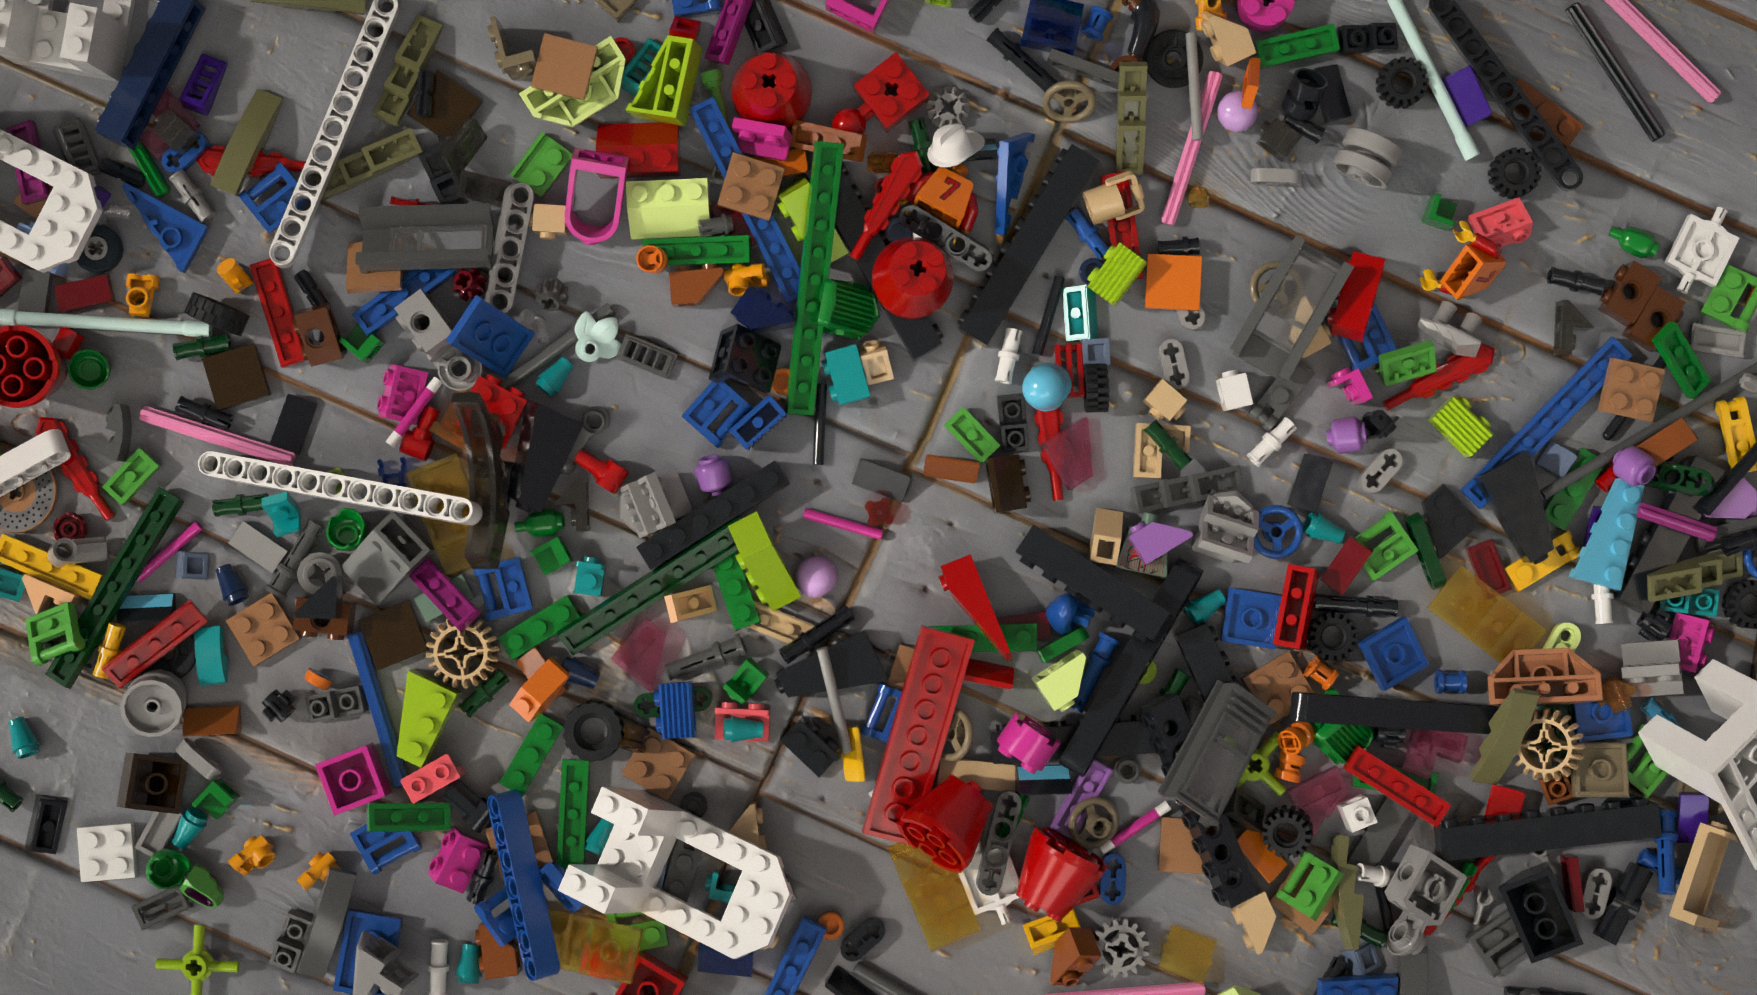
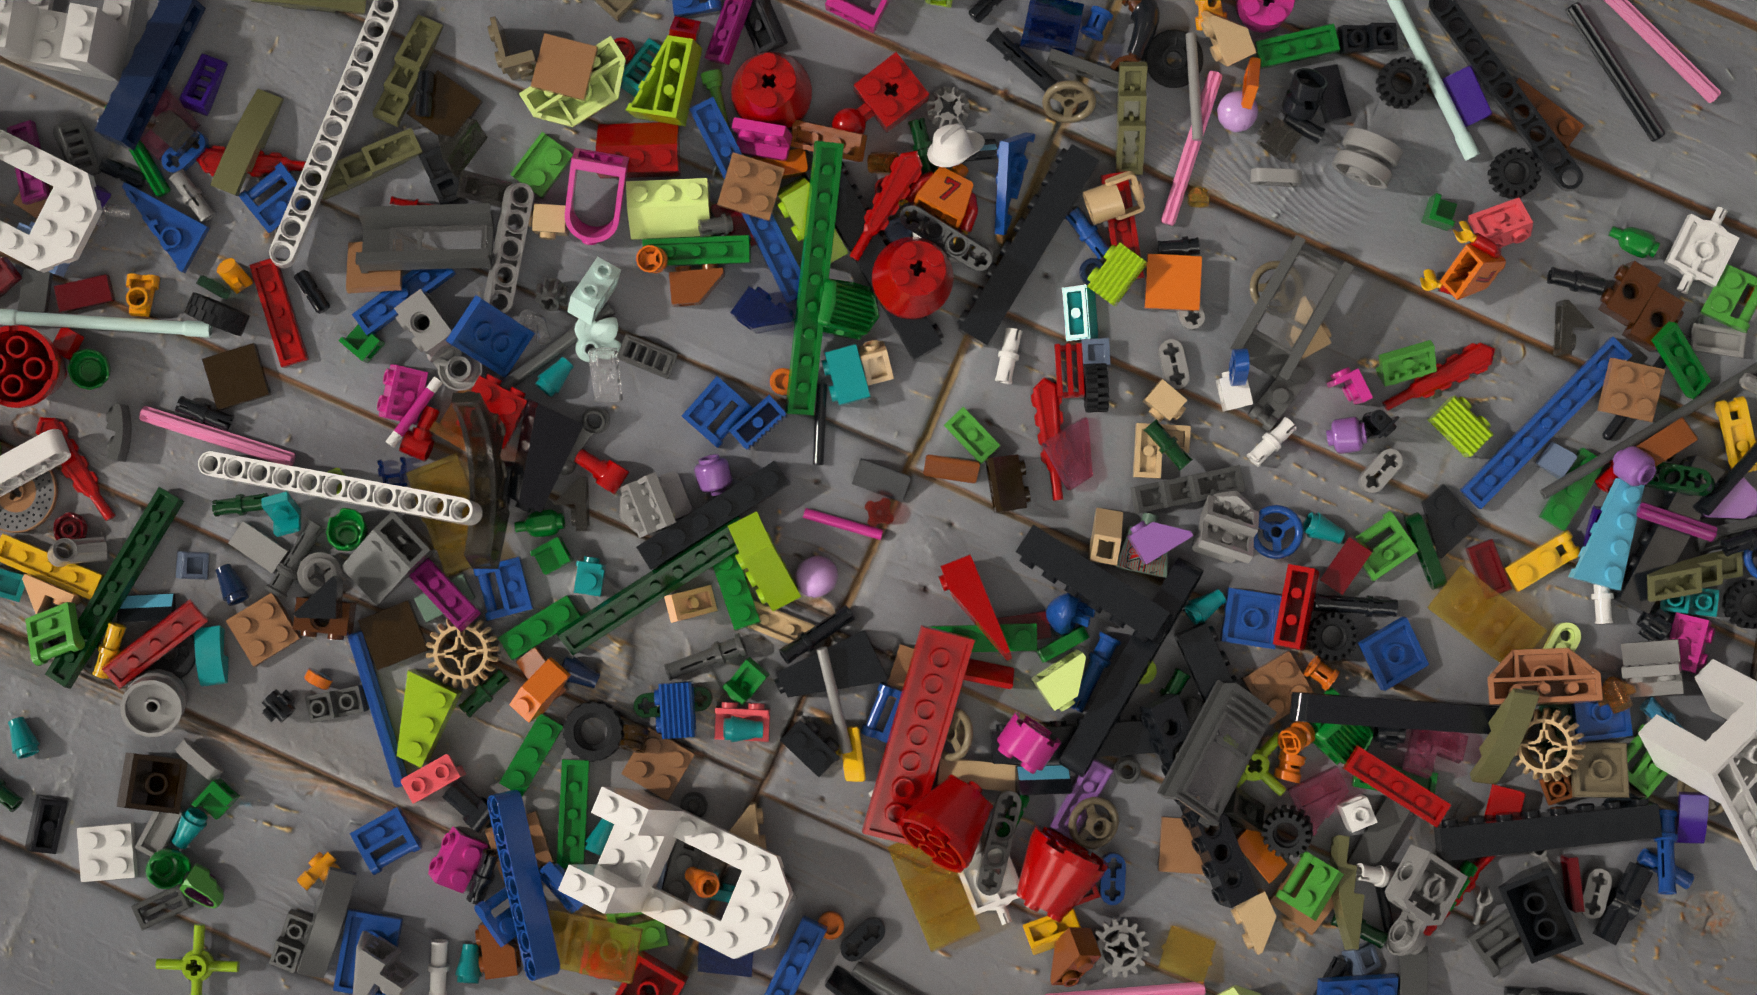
black bush [76,225,124,274] -> none
bright green plate [102,447,162,506] -> none
dark pink bar [137,521,203,582] -> none
dark green pin [173,333,231,360] -> none
dark orange slope [183,705,242,736] -> none
light orange plate [228,835,275,877] -> none
black slope [270,394,318,454] -> none
reddish brown brick [292,302,346,367] -> none
dark pink brick [315,742,392,816] -> none
green plate [367,803,451,832] -> none
dark red gear [452,268,487,302] -> none
clear pink wing [610,617,667,692] -> none
black bracket [709,324,781,394] -> none
light orange plate [724,263,770,296] -> none
black slope [997,393,1030,452] -> none
medium azure helmet [1022,363,1072,412] -> none
black bar [1032,276,1065,356] -> none
dark pink bar [1099,801,1171,855] -> none
black slope [1287,454,1333,513] -> none
red brick [1327,251,1386,342] -> none
blue plate [1330,304,1397,371] -> none
light grey connector [1417,301,1482,357] -> none
blue bush [1434,670,1467,694] -> none
black slope [1473,450,1554,565] -> none
tan panel [1669,821,1741,931] -> none
none -> clear green tile [196,275,231,300]
none -> light aqua brick [567,256,621,325]
none -> clear plate [588,348,623,402]
none -> orange cone [685,867,720,898]
none -> blue beam [1229,348,1250,386]

